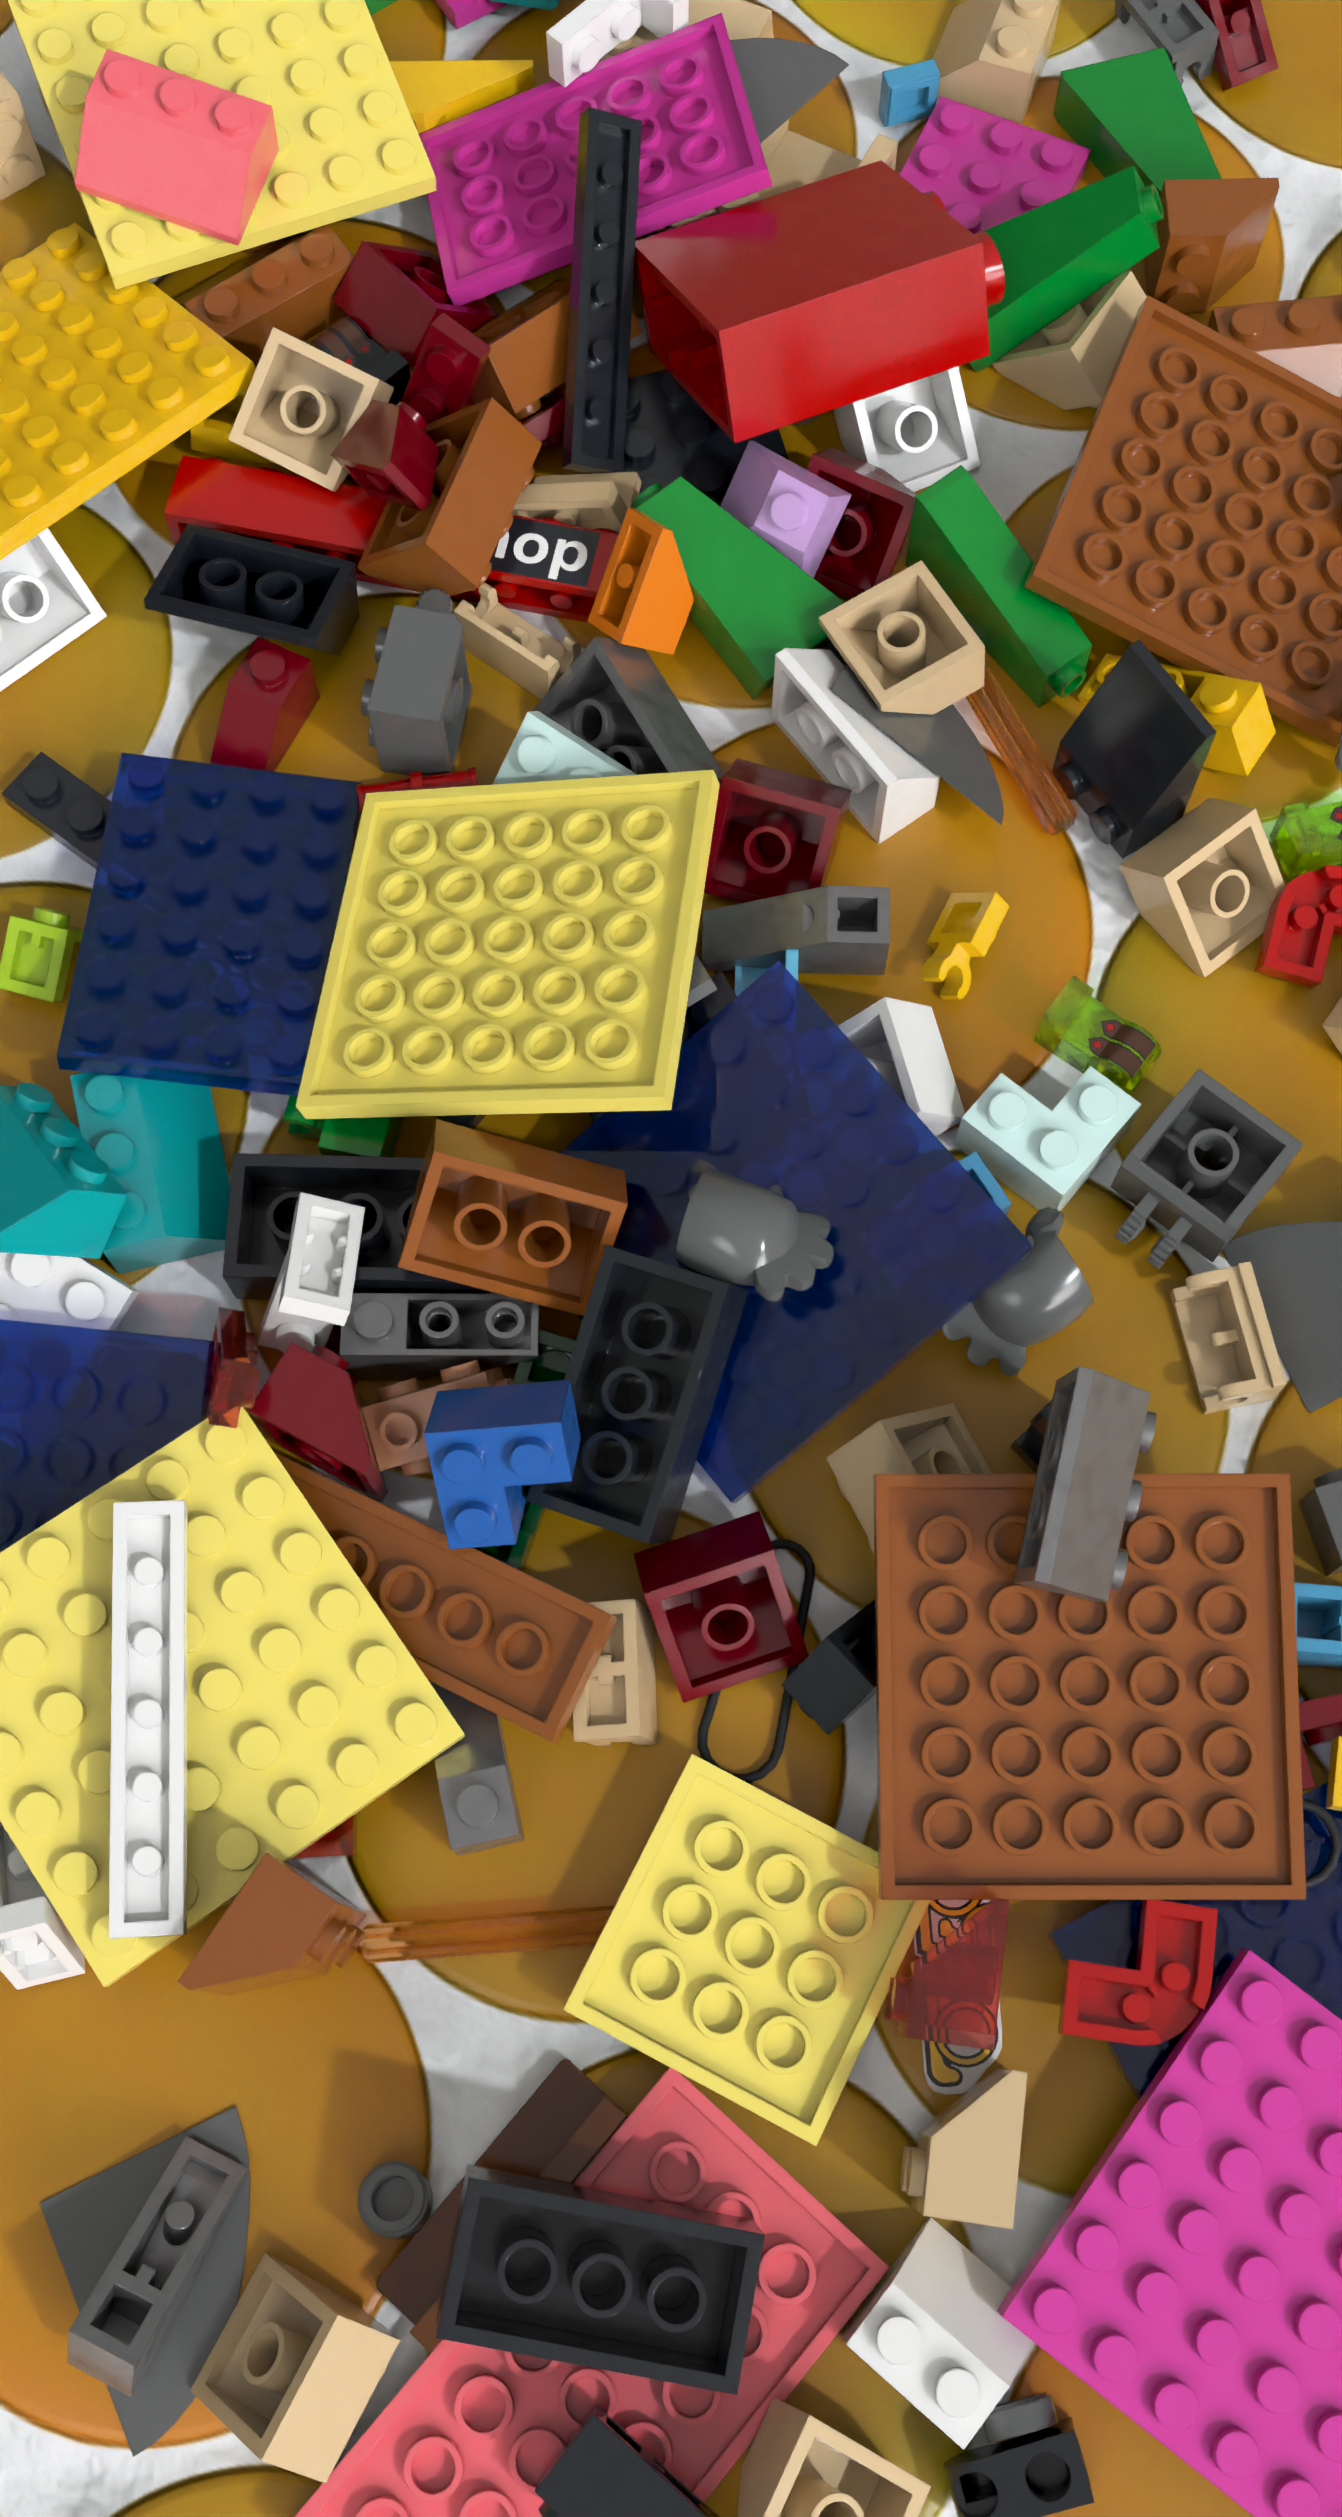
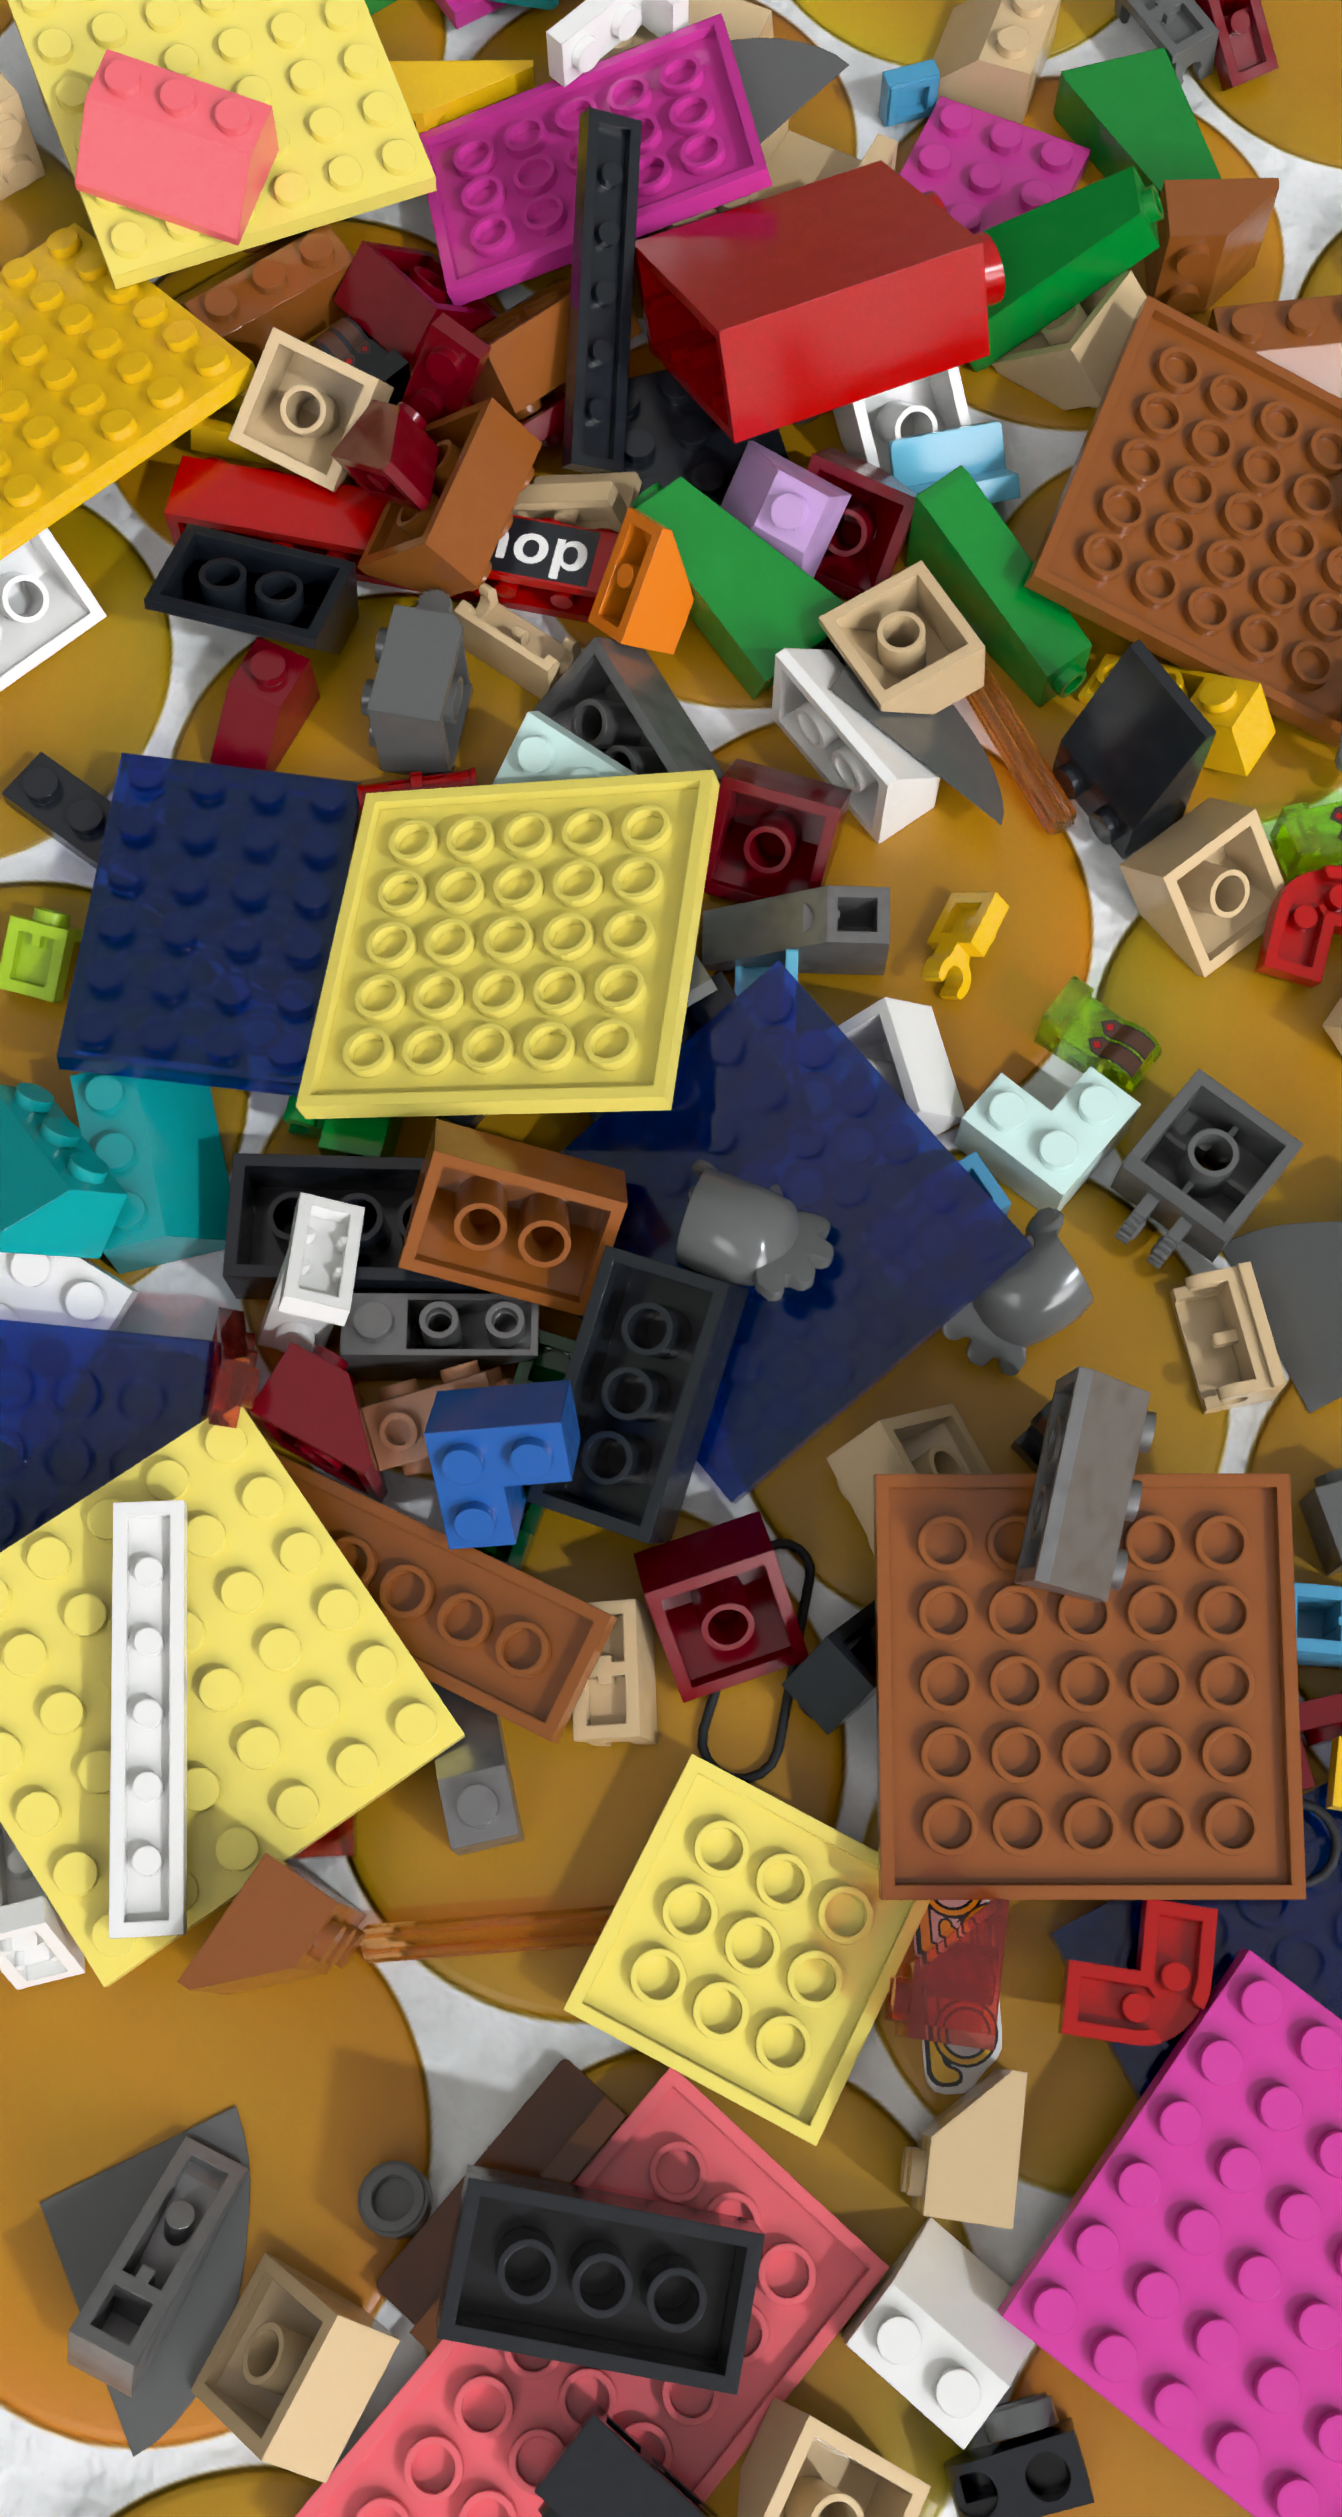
none -> medium azure panel [888,420,1021,503]

